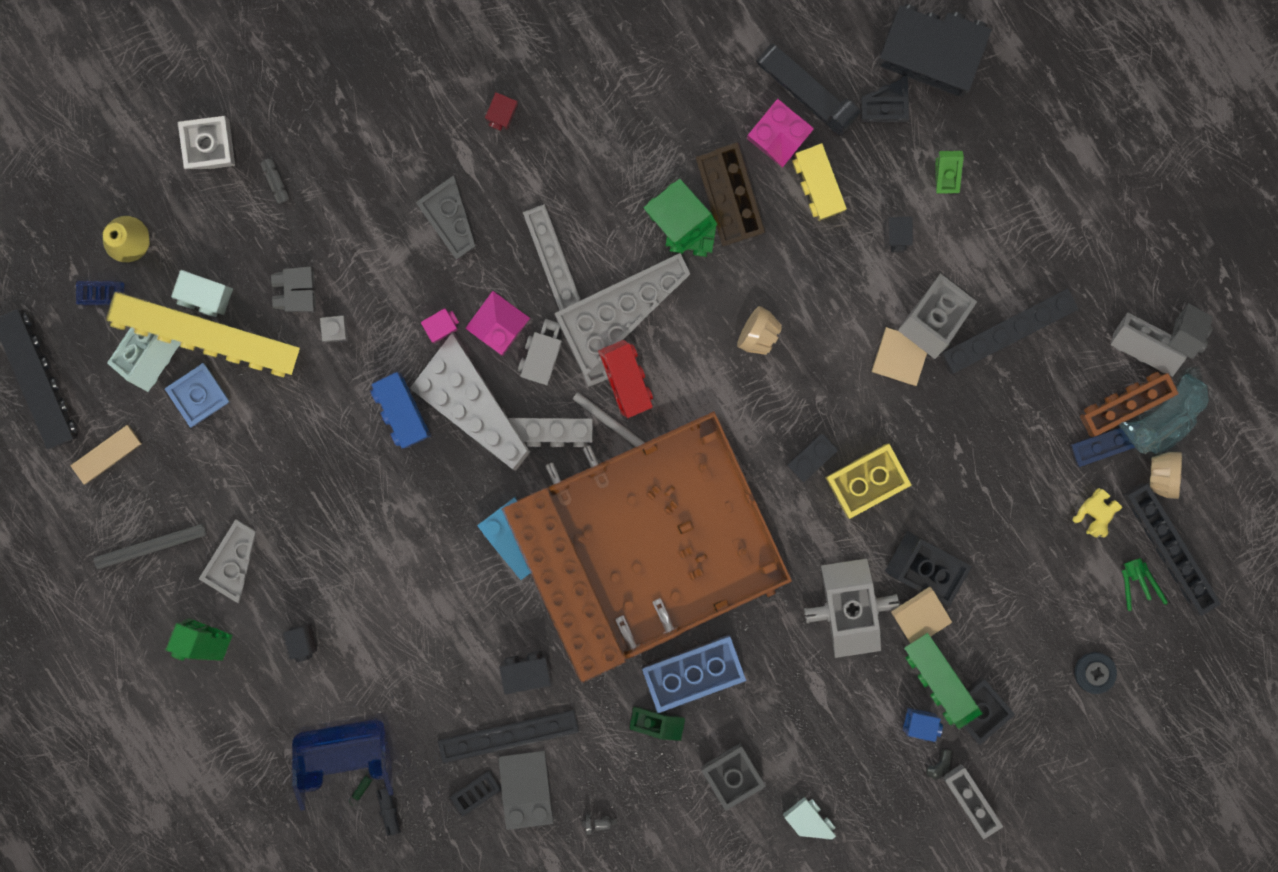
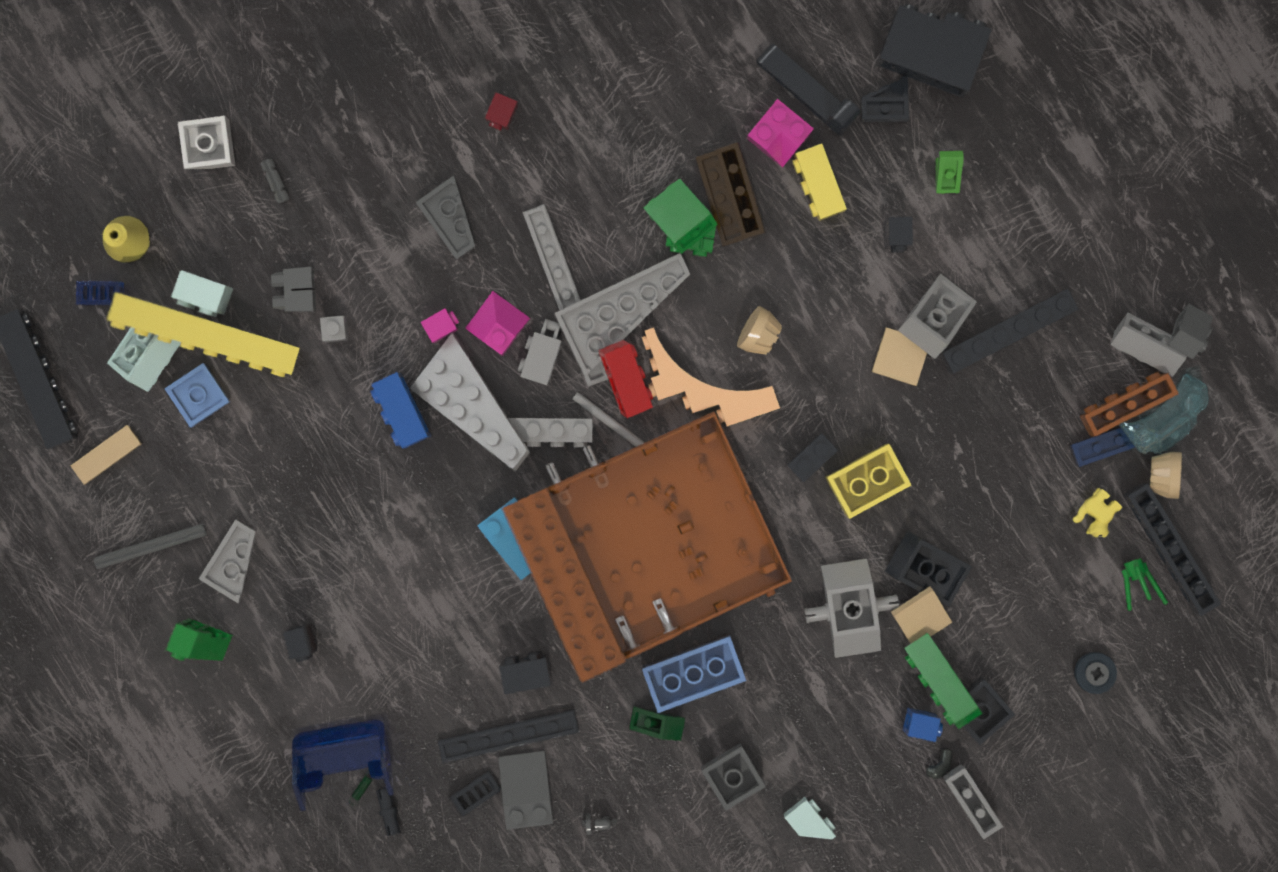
none -> light nougat arch [642,328,780,426]

